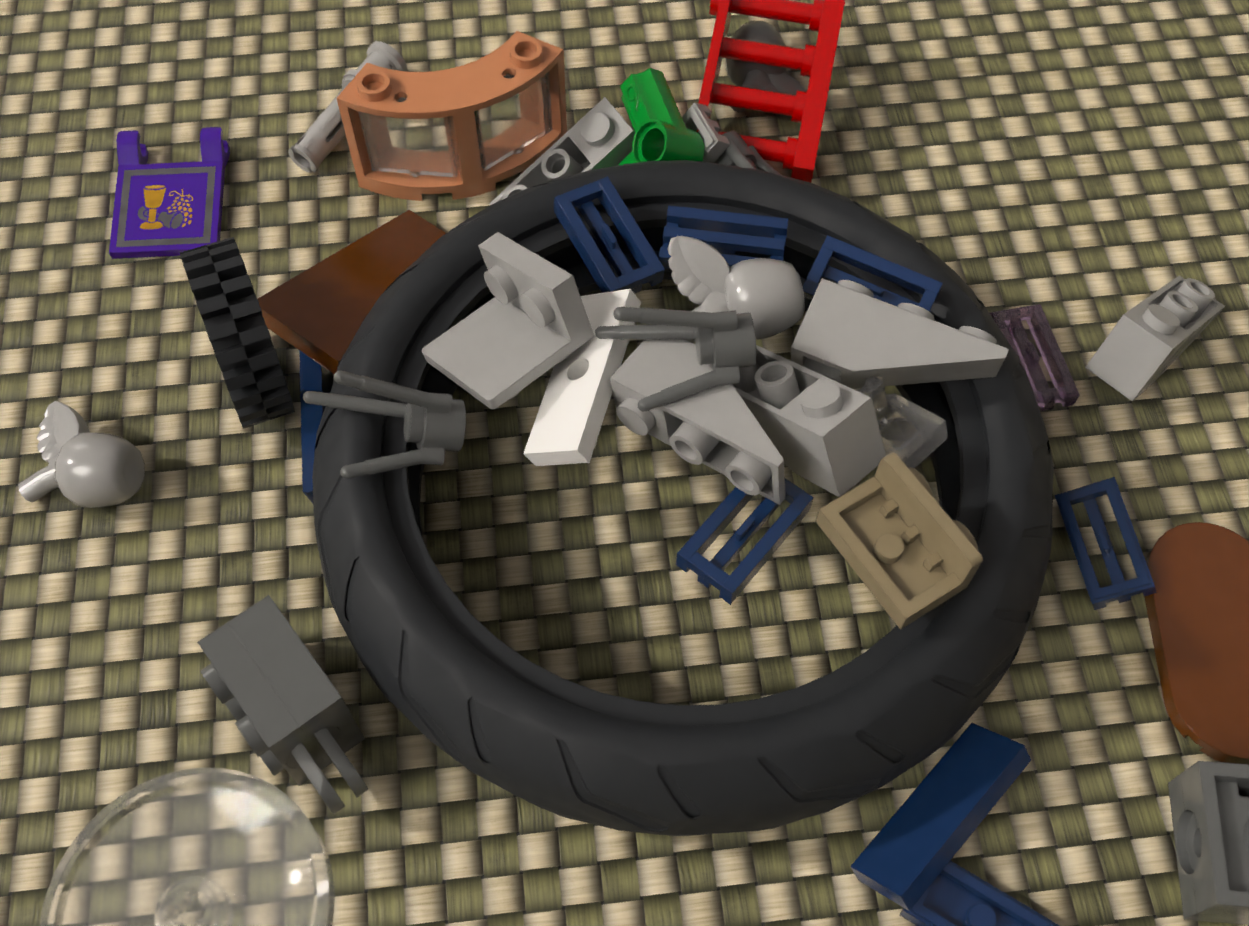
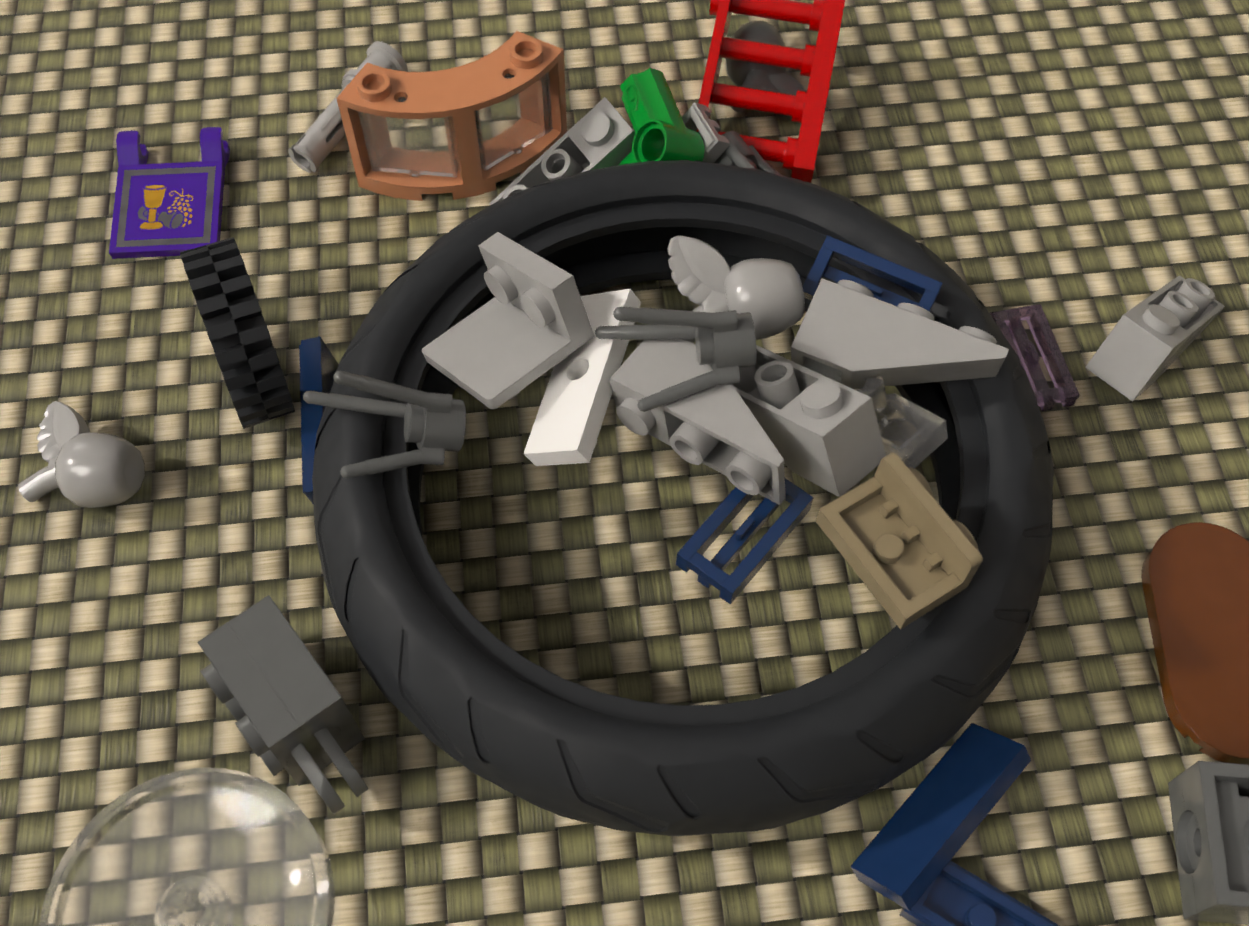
reddish brown tile [257,210,447,374] -> none
dark blue tile [554,176,665,294] -> none
dark blue tile [659,205,788,269] -> none
dark blue tile [1055,477,1157,610] -> none

